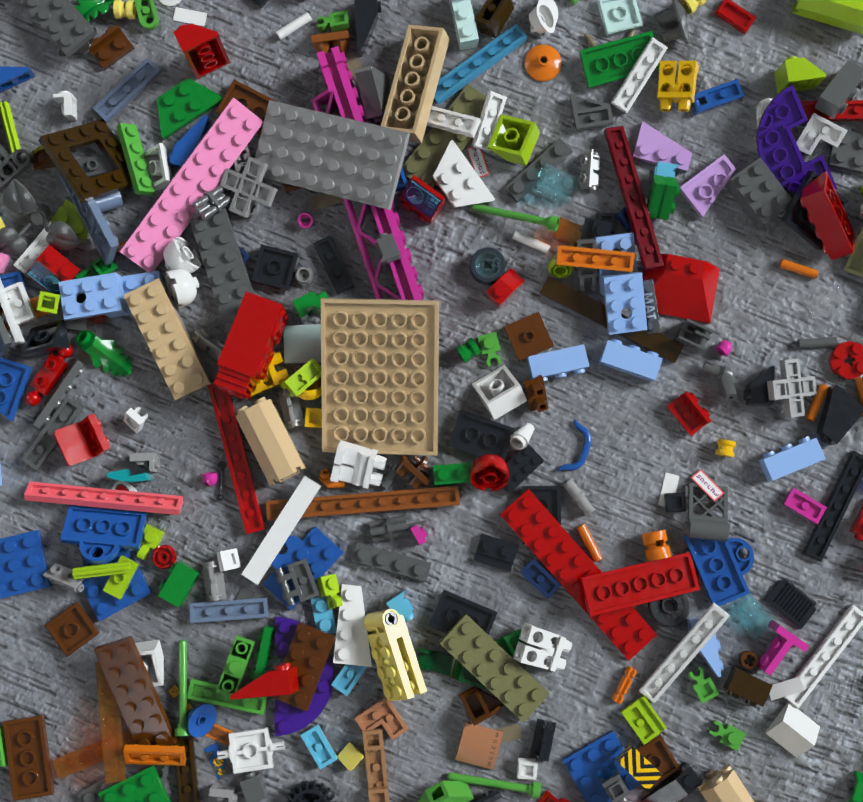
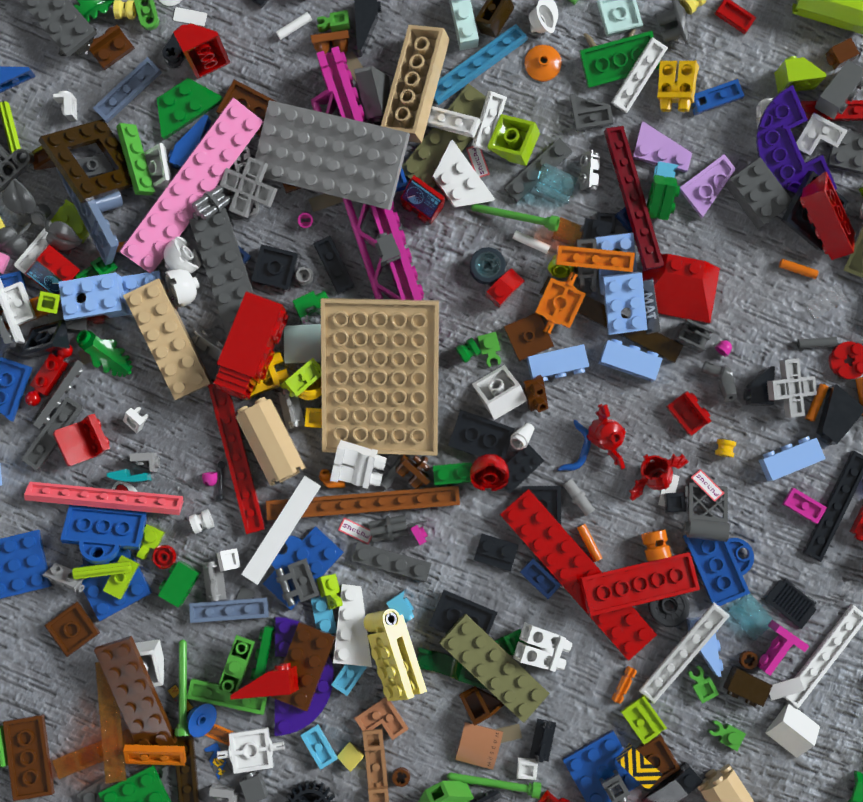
none -> black piece [162,29,185,68]
none -> white wheel [189,509,214,534]
none -> white sticker [338,517,372,544]
none -> reddish brown bush [392,767,410,787]
none -> orange plate [535,272,586,334]
none -> red helmet [587,404,626,470]
none -> red helmet [629,454,689,501]
none -> reddish brown brick [825,38,860,70]

